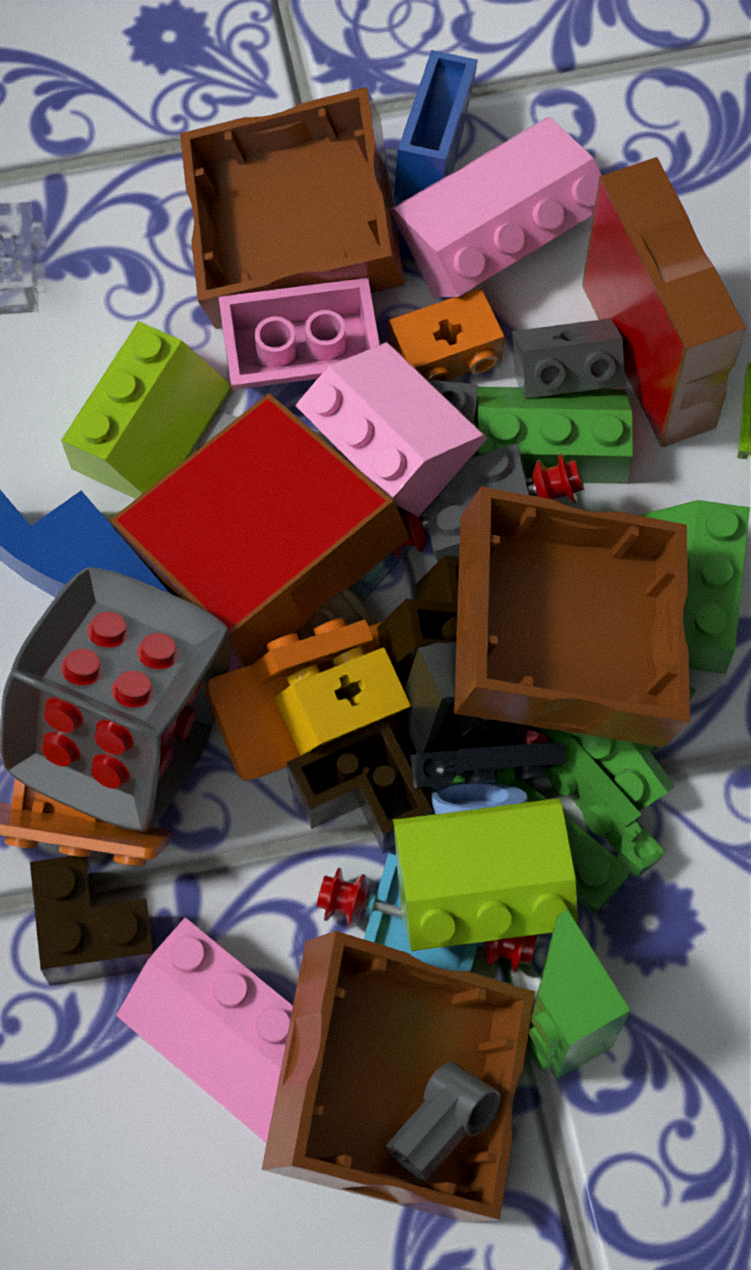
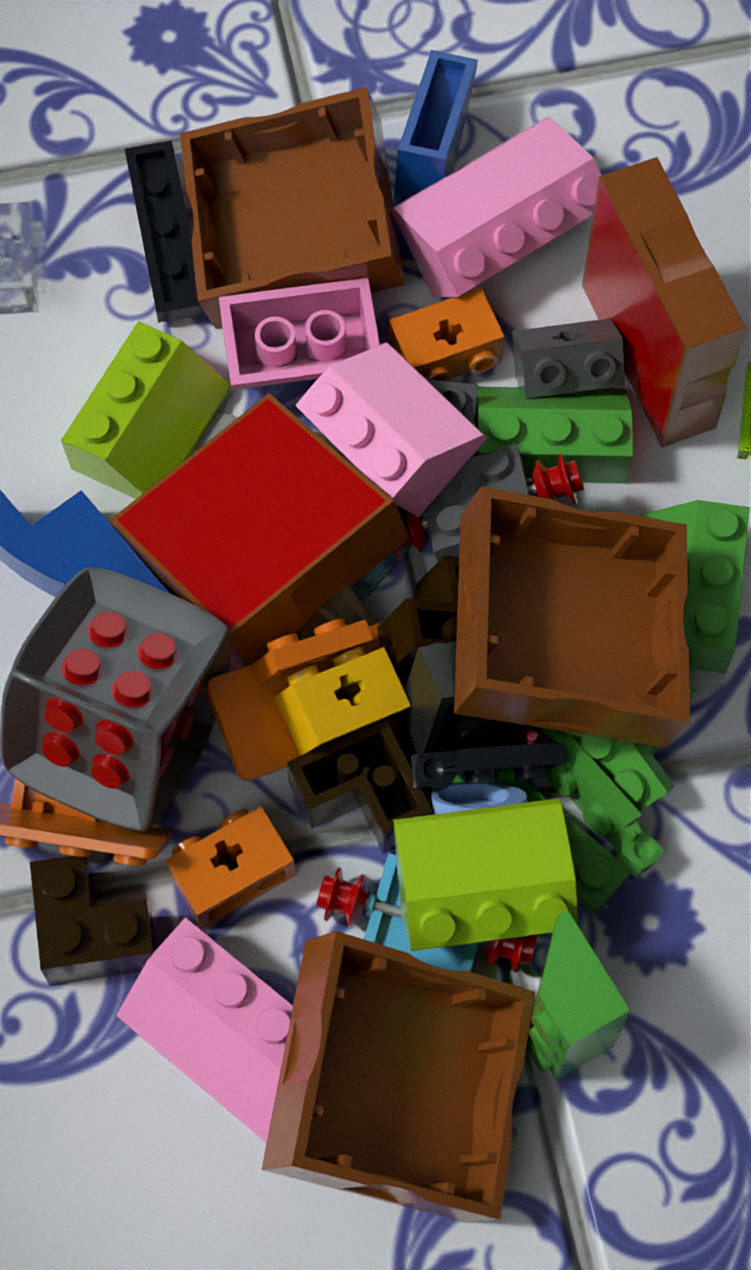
dark grey piece [386,1062,501,1181] -> none
none -> black plate [125,140,206,323]
none -> orange brick [165,806,296,929]

